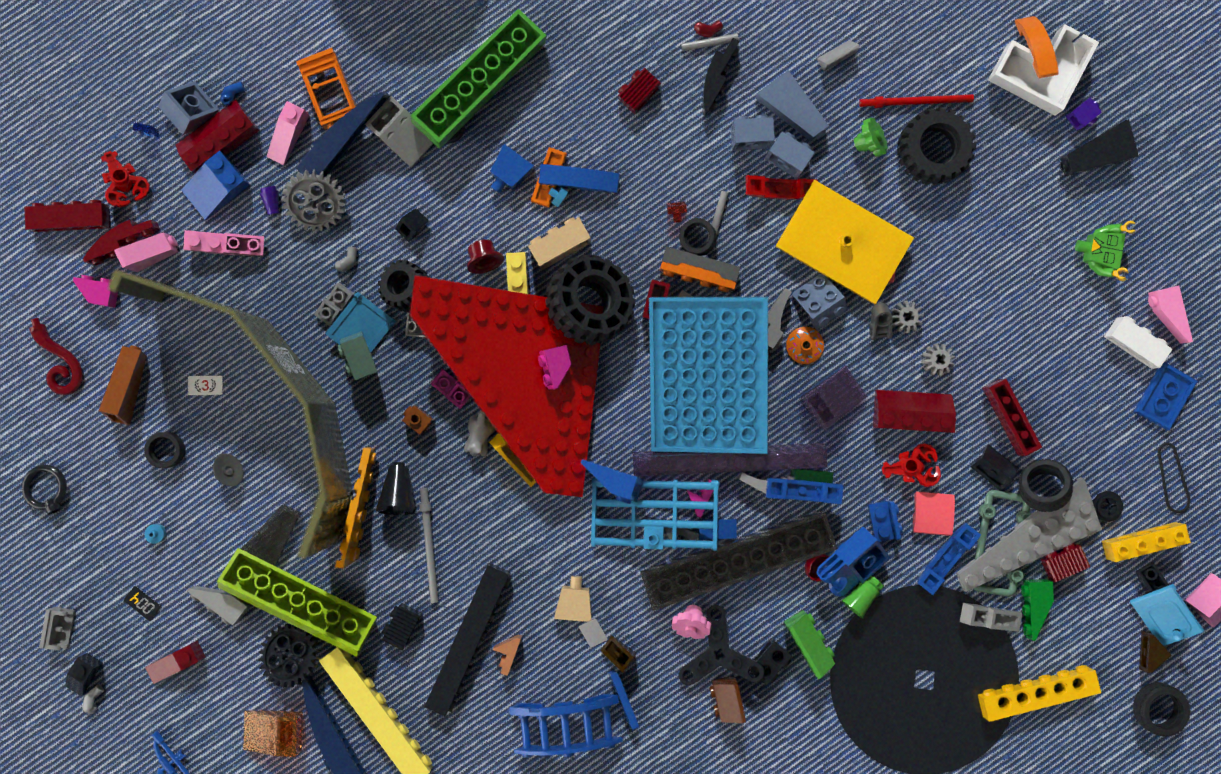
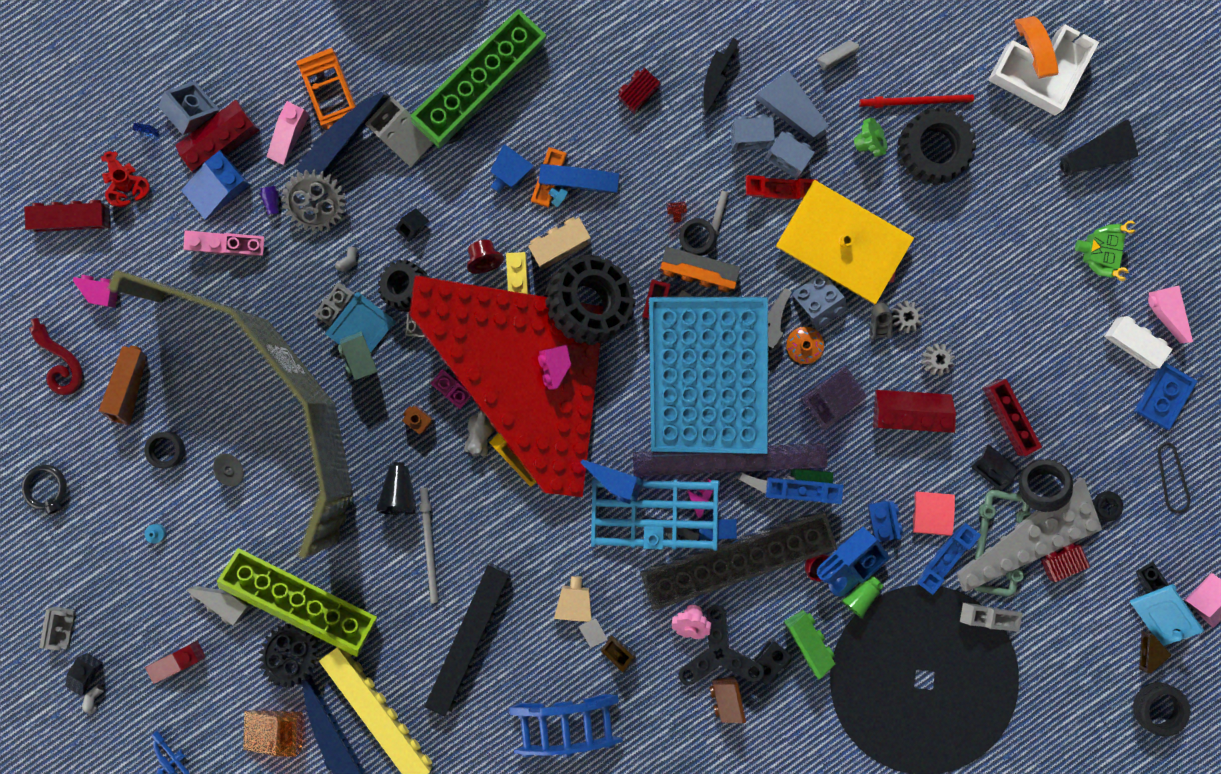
dark red slope [83,219,160,266] -> none
bright pink slope [114,232,178,272] -> none
black sticker [124,586,161,621] -> none
white sticker [188,376,223,395] -> none
blue arm [220,81,245,105] -> none
clear smoke wing [241,504,301,565] -> none
light orange wing [335,447,377,569] -> none
black brick [381,603,422,650] -> none
nougat slope [493,634,522,676] -> none
blue tile [608,670,639,730] -> none
light grey bar [681,33,739,51] -> none
dark red arm [694,20,723,38] -> none
red animal [881,443,941,487] -> none
yellow brick [978,665,1101,722] -> none
green slope [1021,579,1054,641] -> none
dark purple brick [1065,98,1102,131] -> none
yellow brick [1102,522,1191,562] -> none

